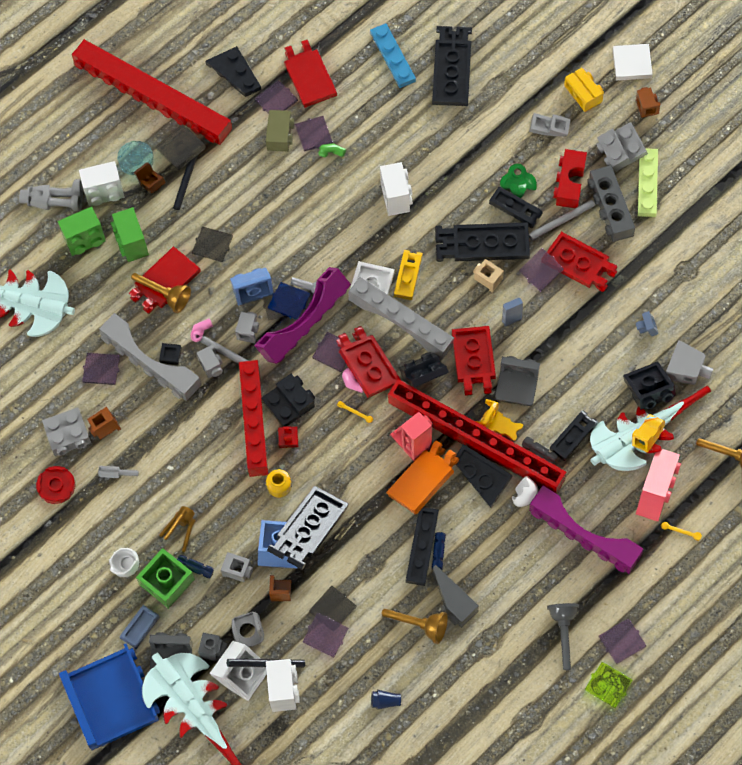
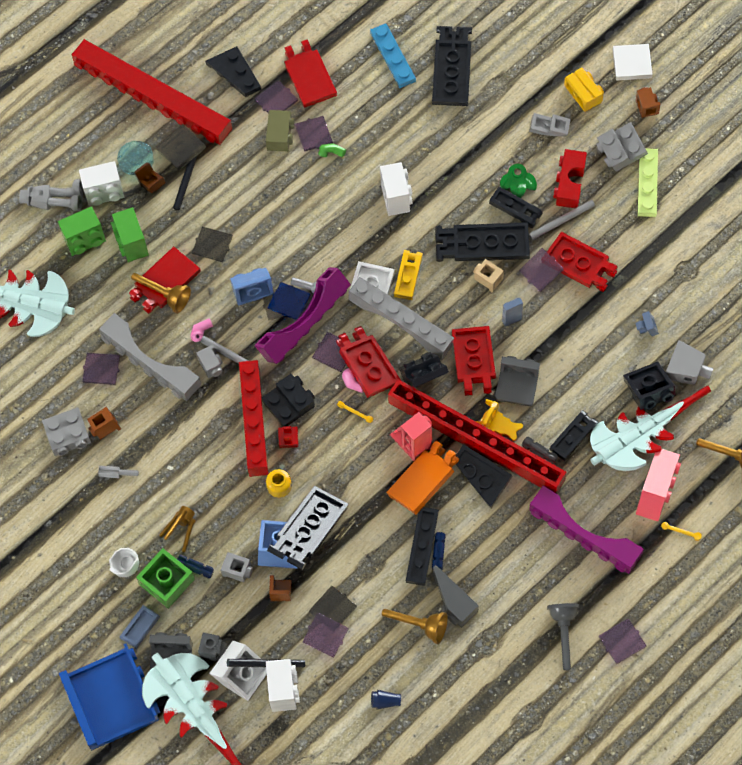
red tile [36,466,76,504] -> none
black tile [159,343,182,365] -> none
light grey piece [232,612,264,647] -> none
light grey brick [235,312,259,343] -> none
white hair [512,476,538,507] -> none
clear neon green piece [585,662,633,709] -> none
dark grey brick [587,165,635,242] -> none
yellow leg [632,414,665,453] -> none

